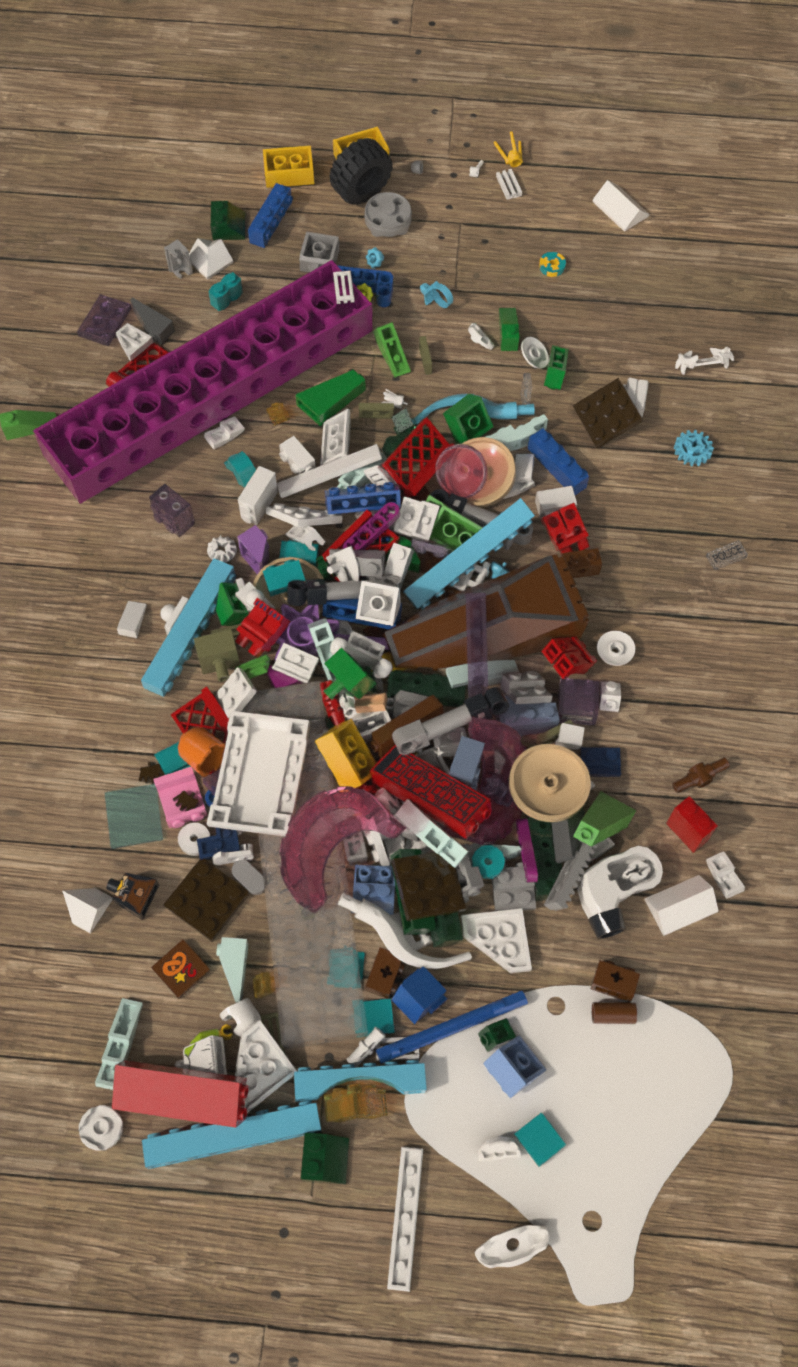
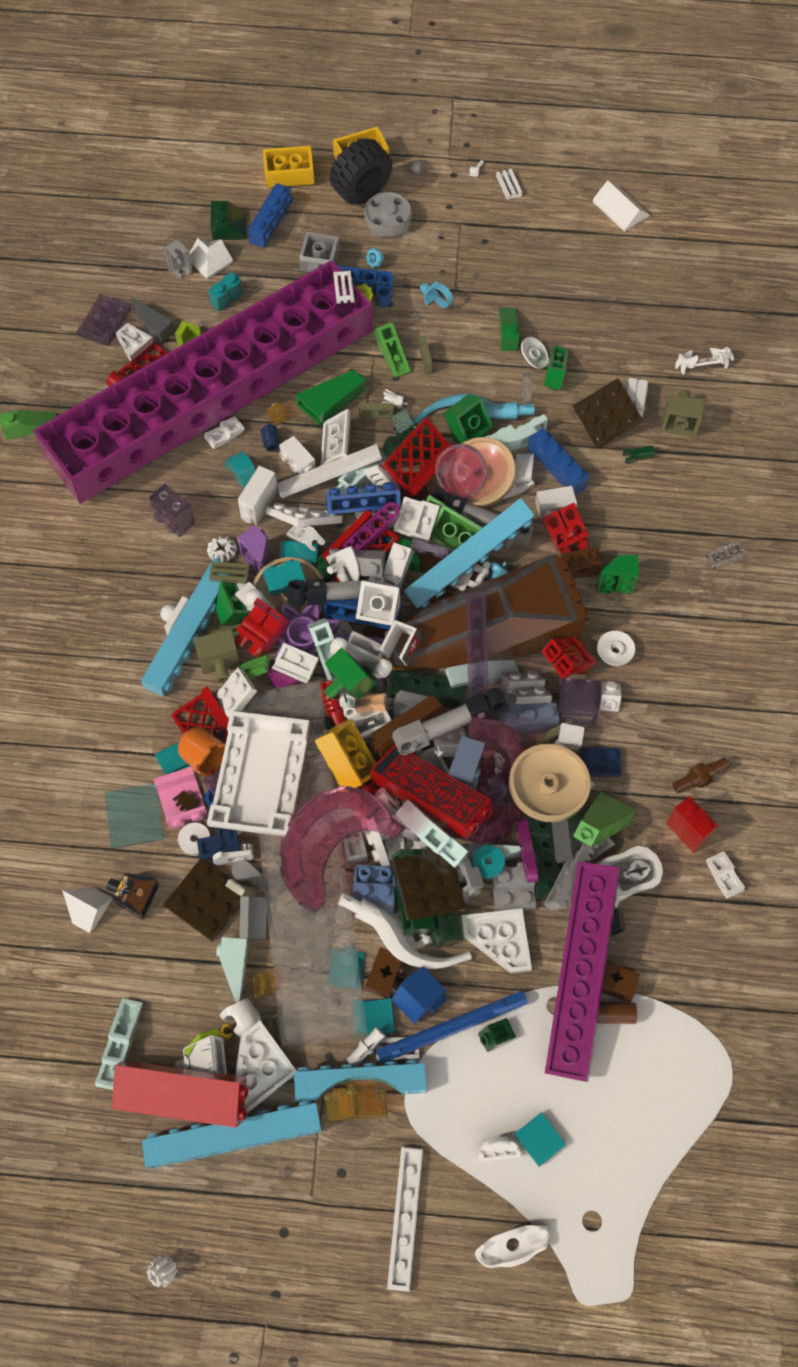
white tile [79,1105,123,1151] -> none
white slope [117,601,147,638] -> none
dark brown piece [139,762,165,784] -> none
reddish brown tile [151,939,211,999] -> none
dark green slope [300,1133,349,1185] -> none
white plate [468,323,495,350] -> none
medium blue slope [483,1035,546,1098] -> none
yellow plant [494,131,523,168] -> none
piece [539,252,566,277] -> none
white slope [644,875,718,936] -> none
medium azure gear [674,430,714,467] -> none
none -> white gear [147,1255,178,1287]
none -> lime panel [175,321,202,346]
none -> olive tile [209,561,249,584]
none -> olive tile [225,878,260,897]
none -> light grey panel [239,896,267,939]
none -> dark blue brick [260,424,281,452]
none -> white piece [380,620,423,666]
none -> magenta plate [545,861,621,1082]
none -> green slope [596,555,639,594]
none -> dark green bar [622,445,655,464]
none -> olive brick [661,390,704,437]

